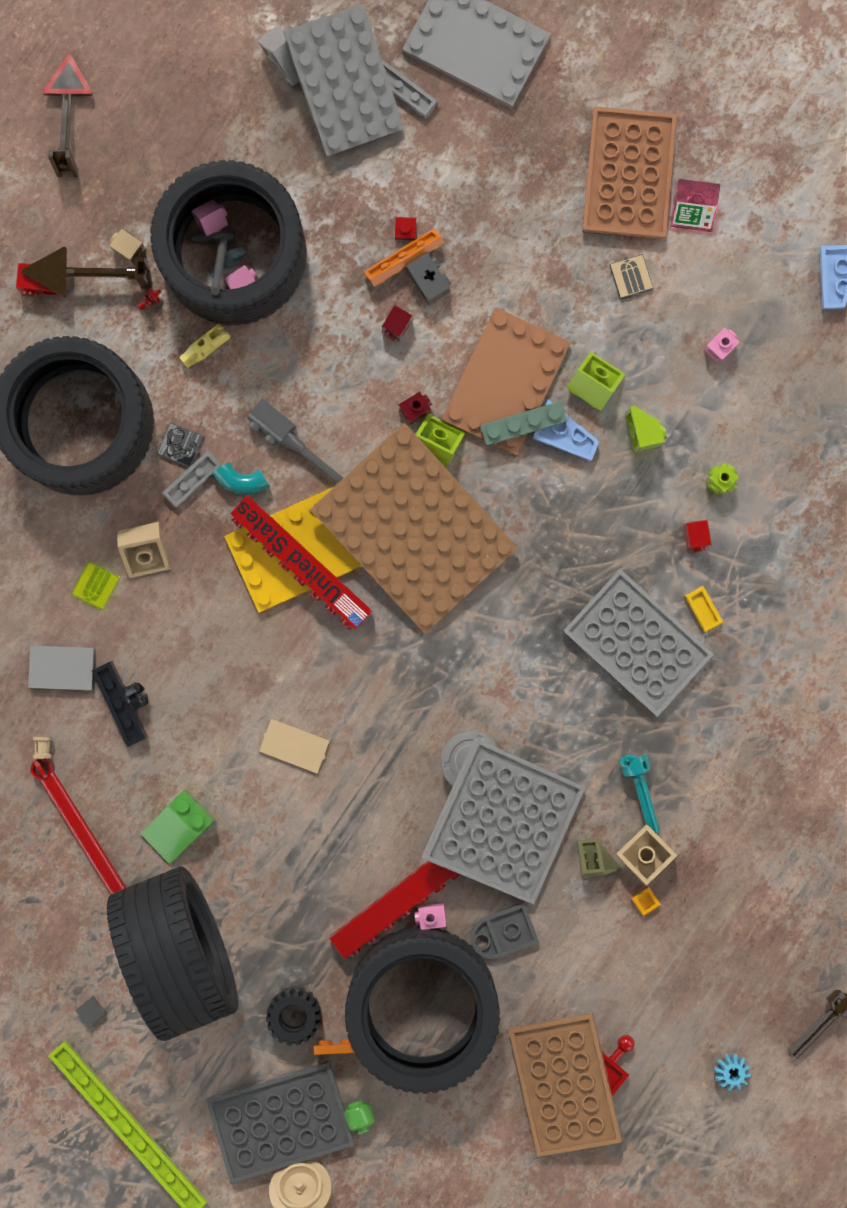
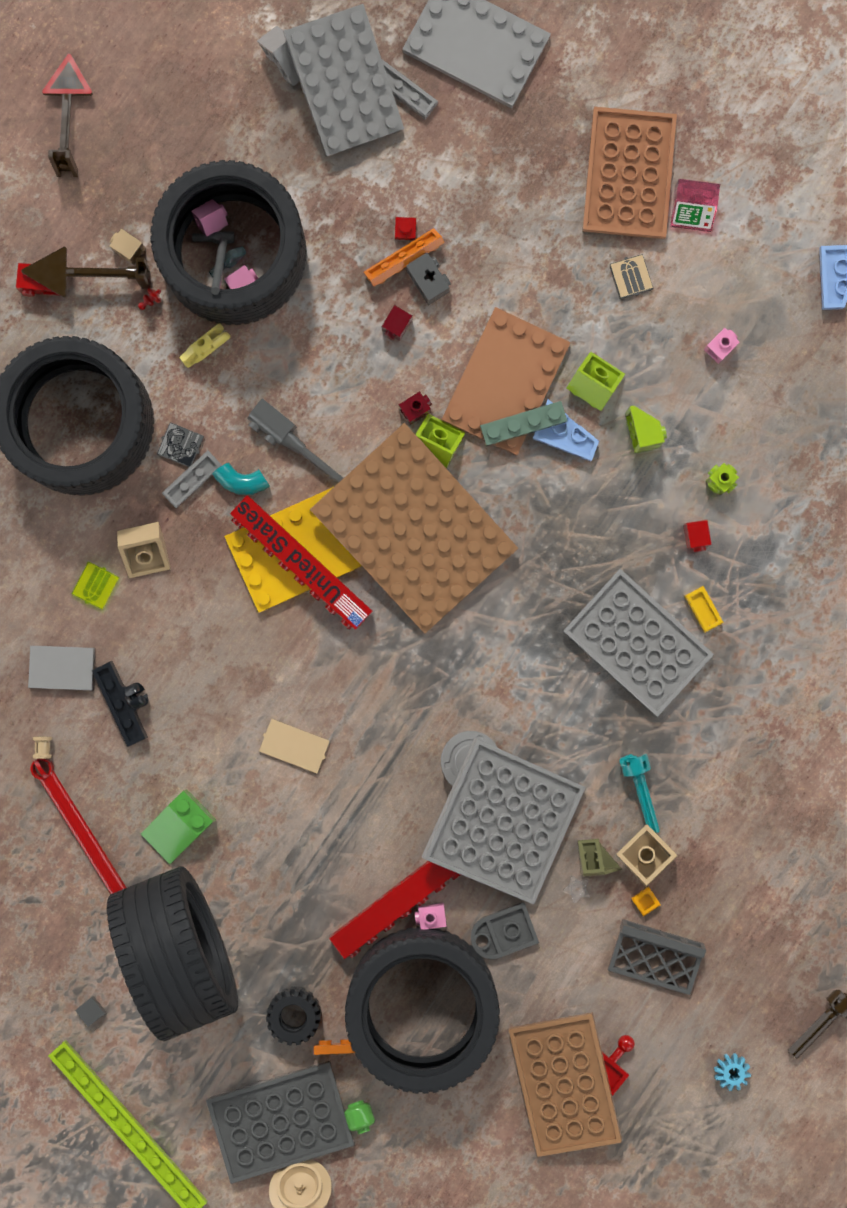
none -> dark grey fence [608,919,706,995]

